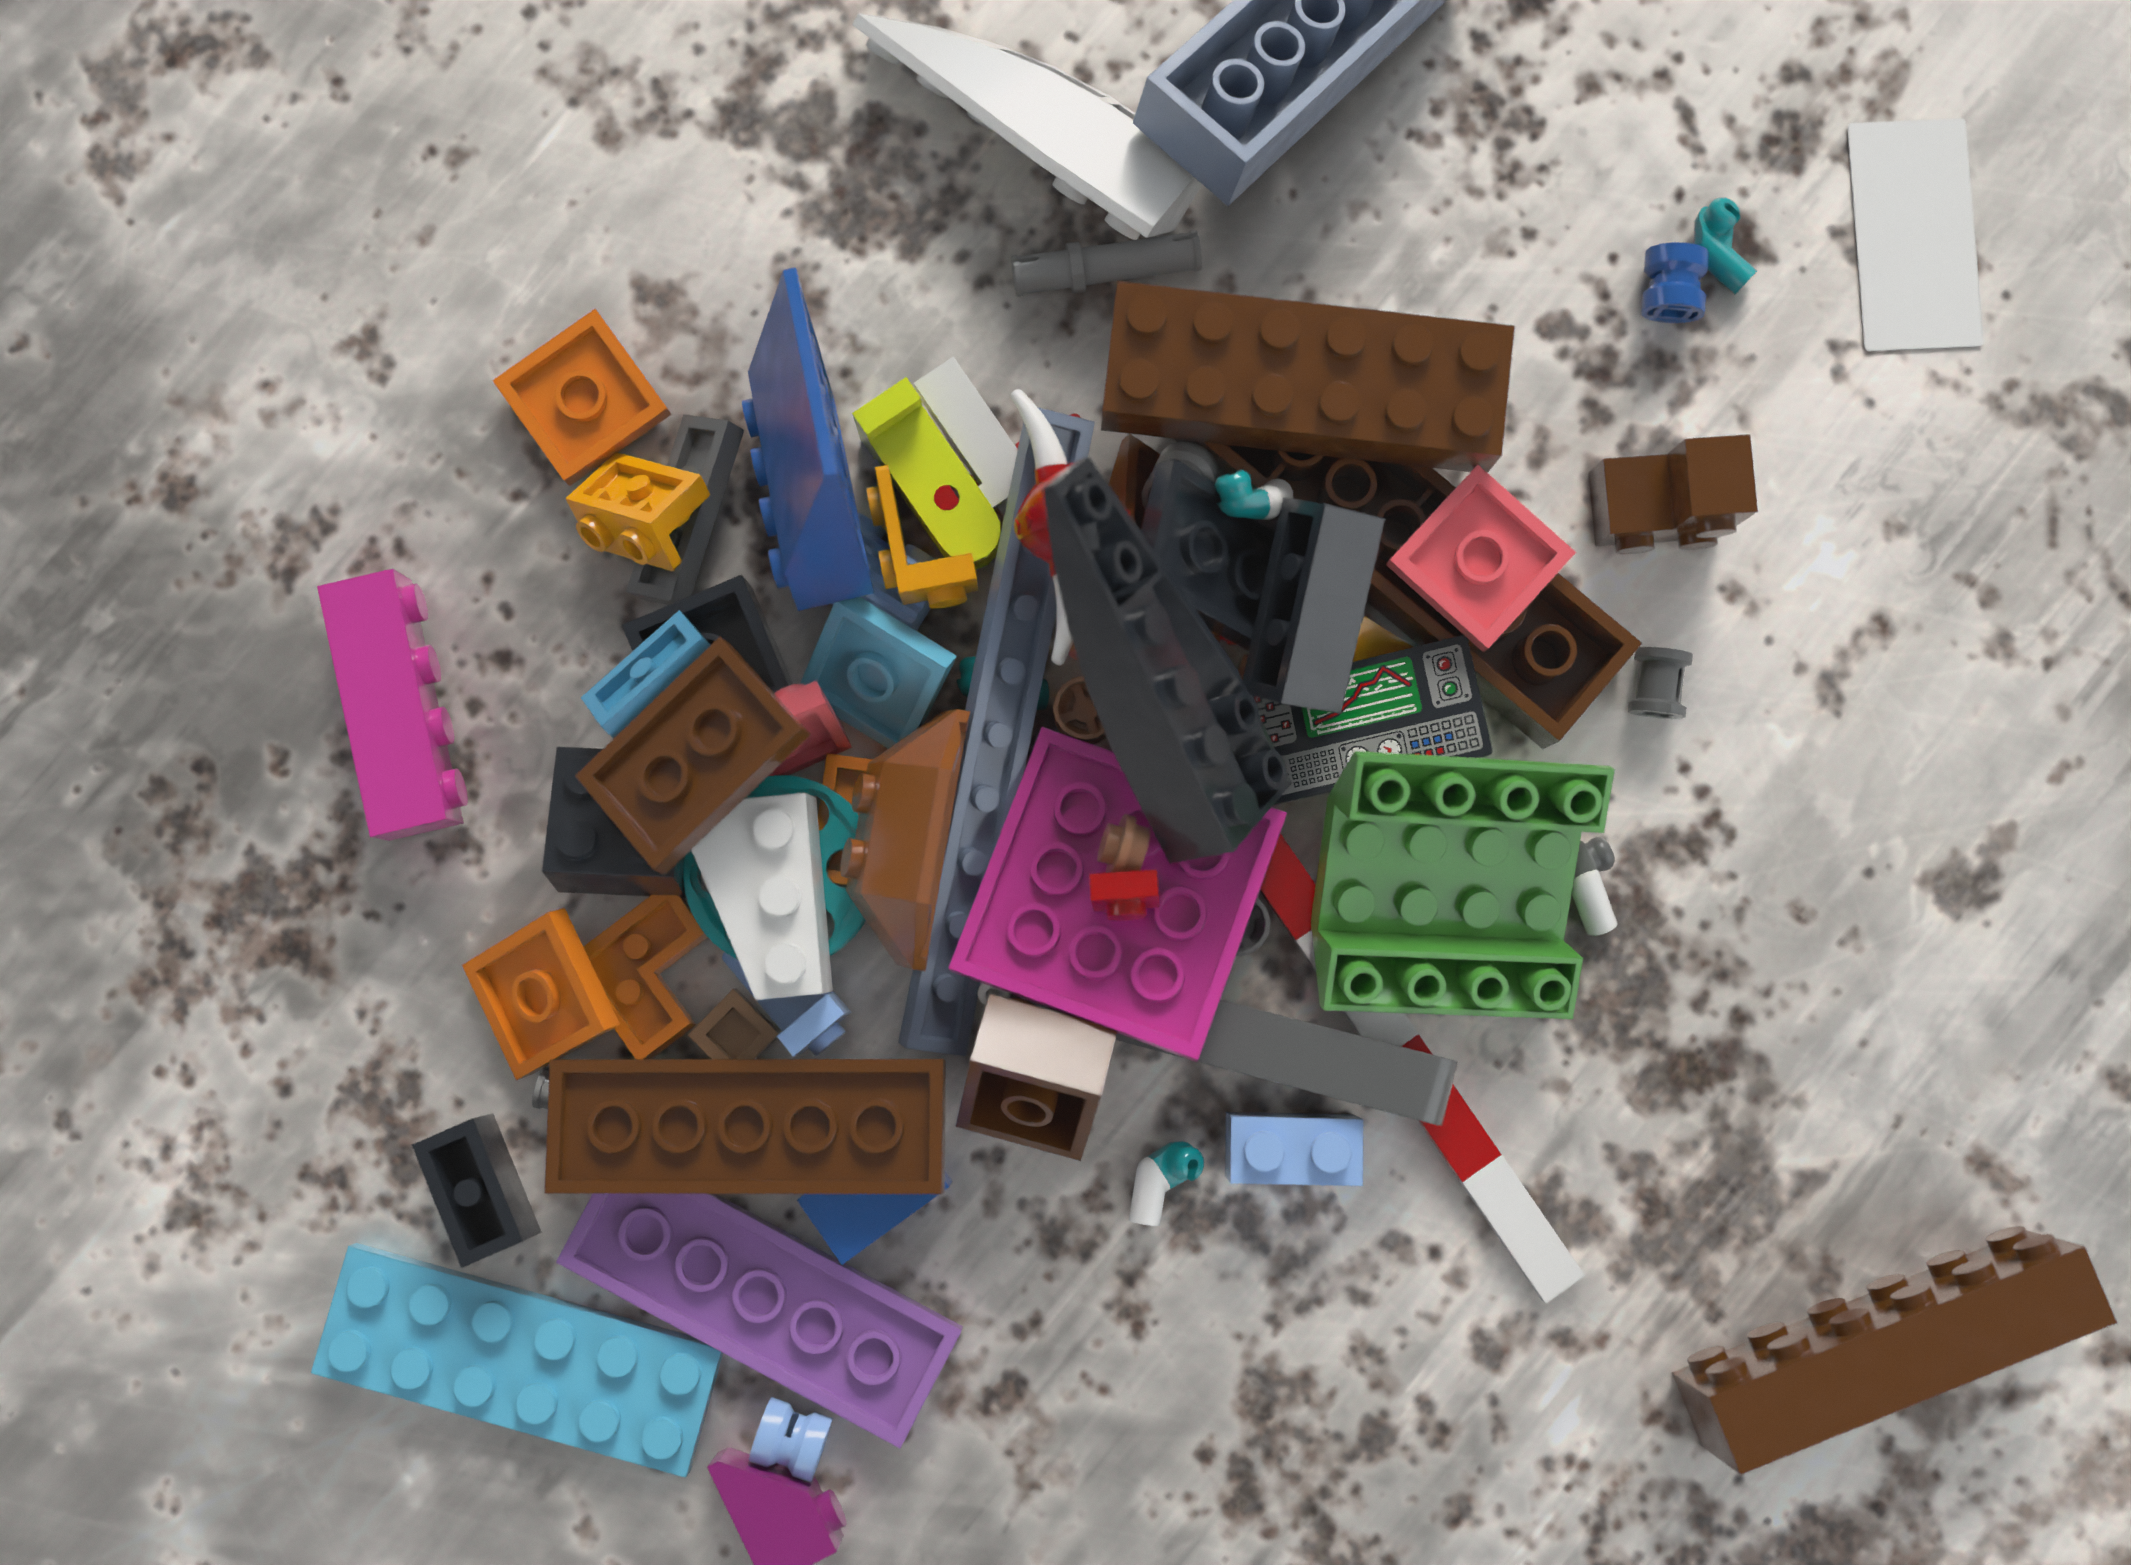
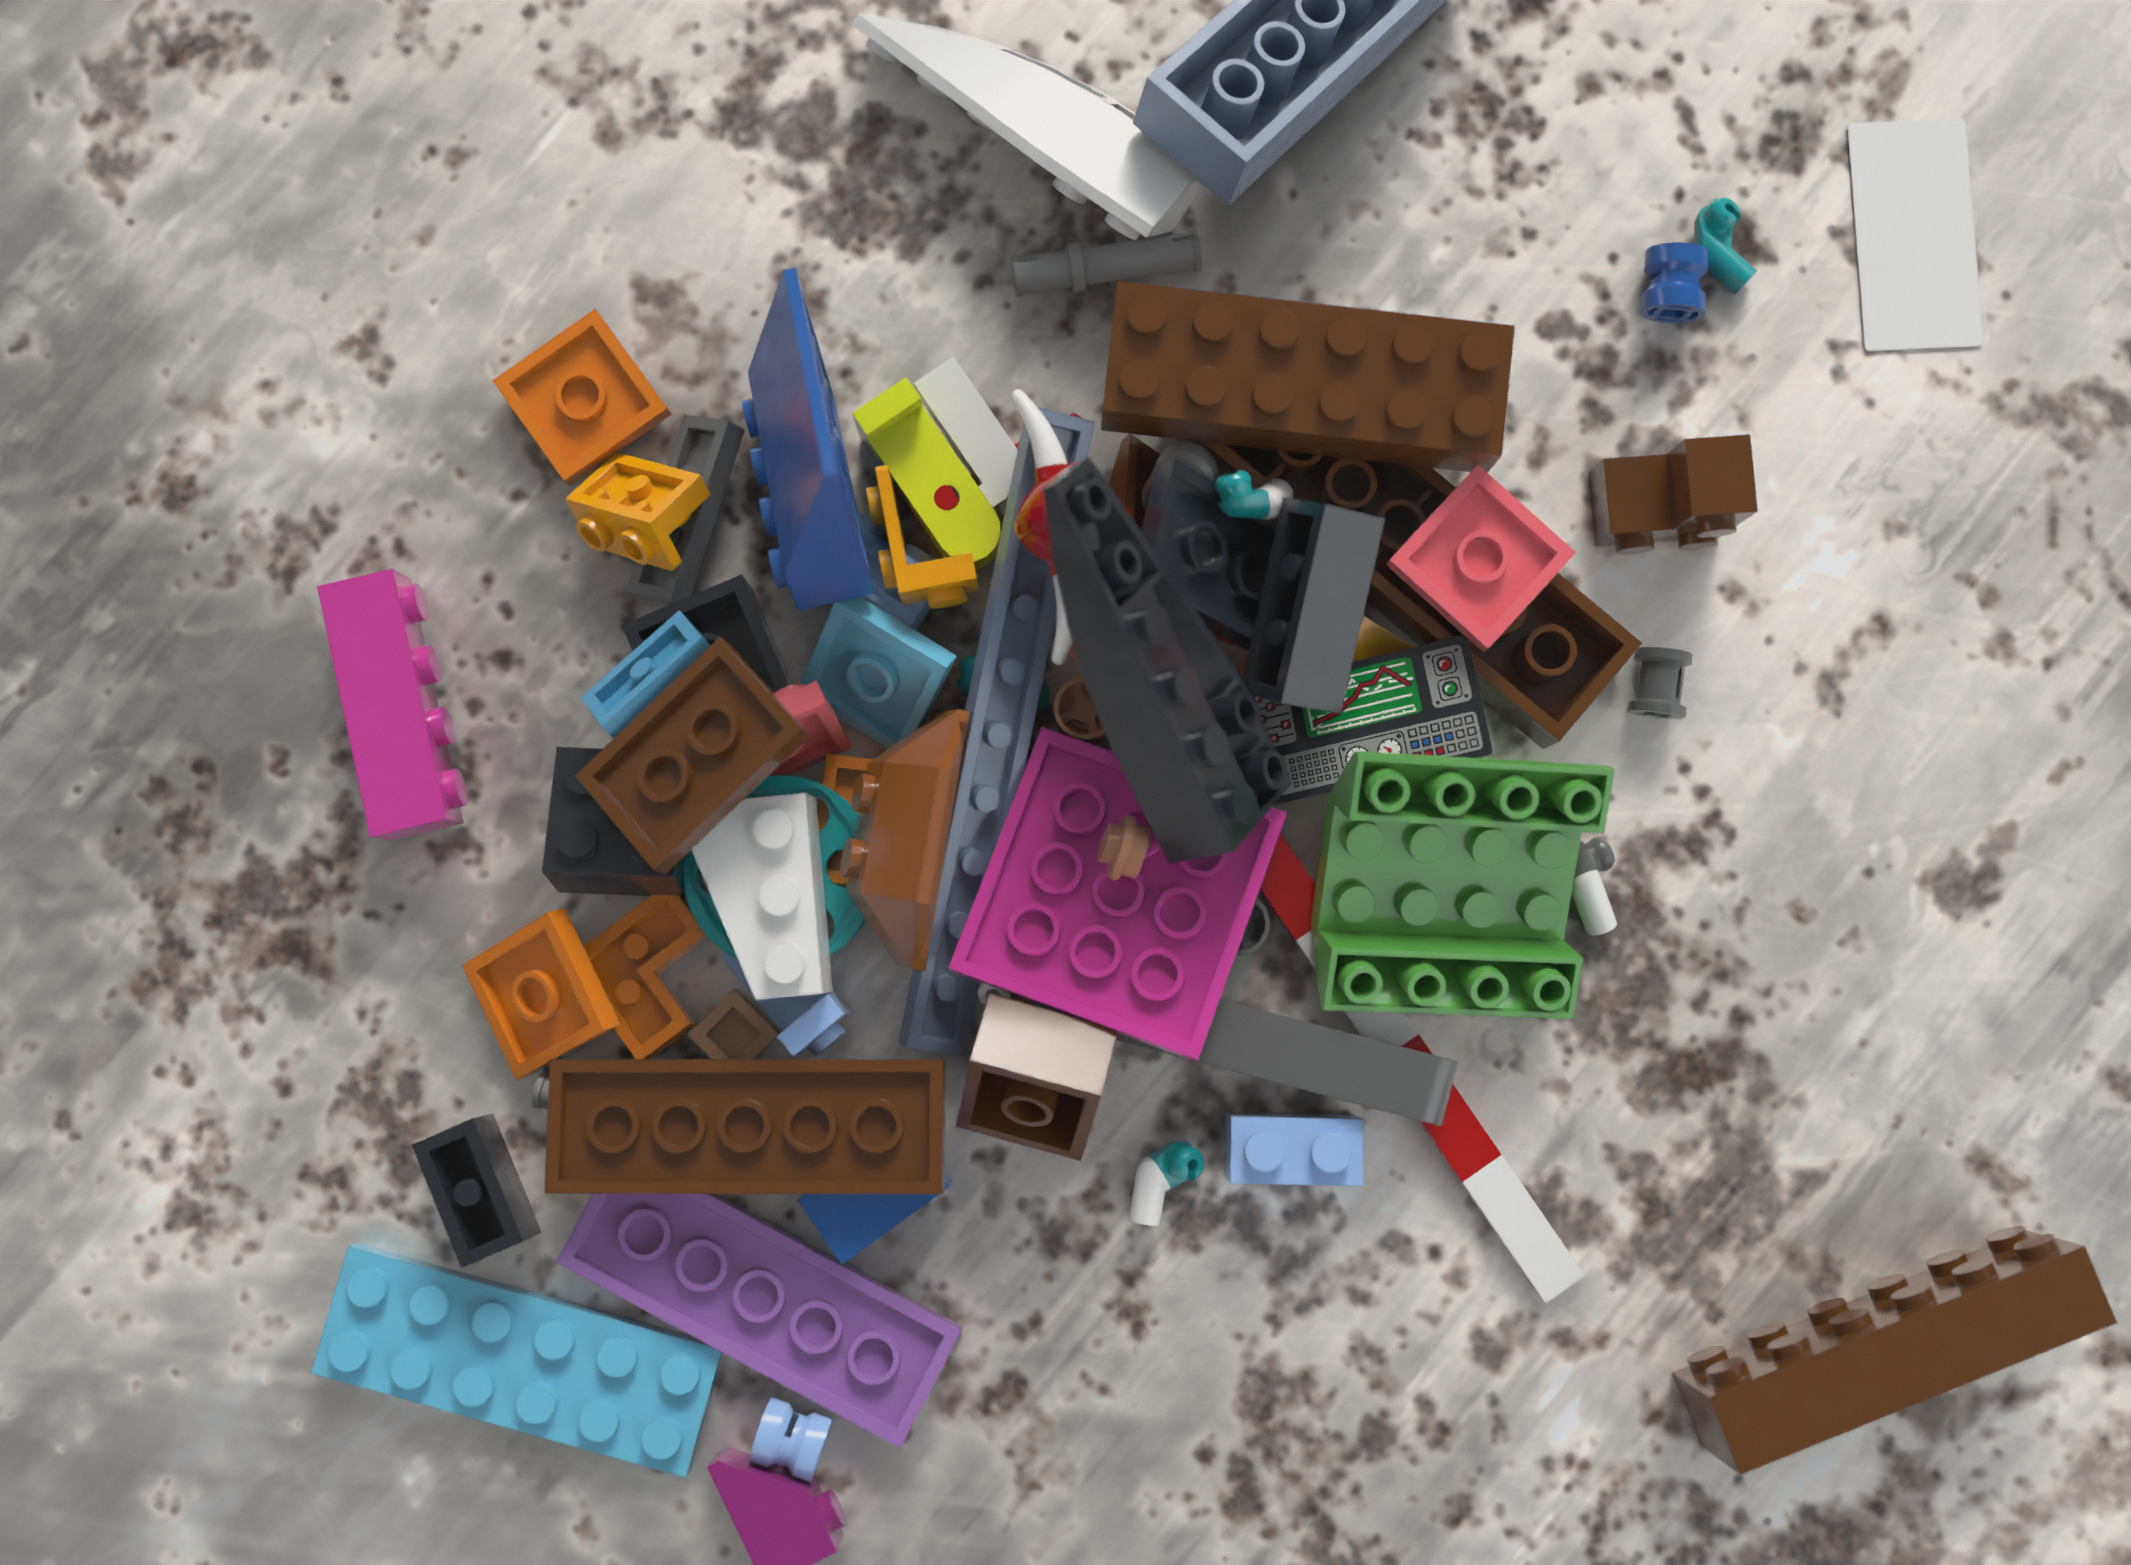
red plate [1089,869,1160,921] -> none

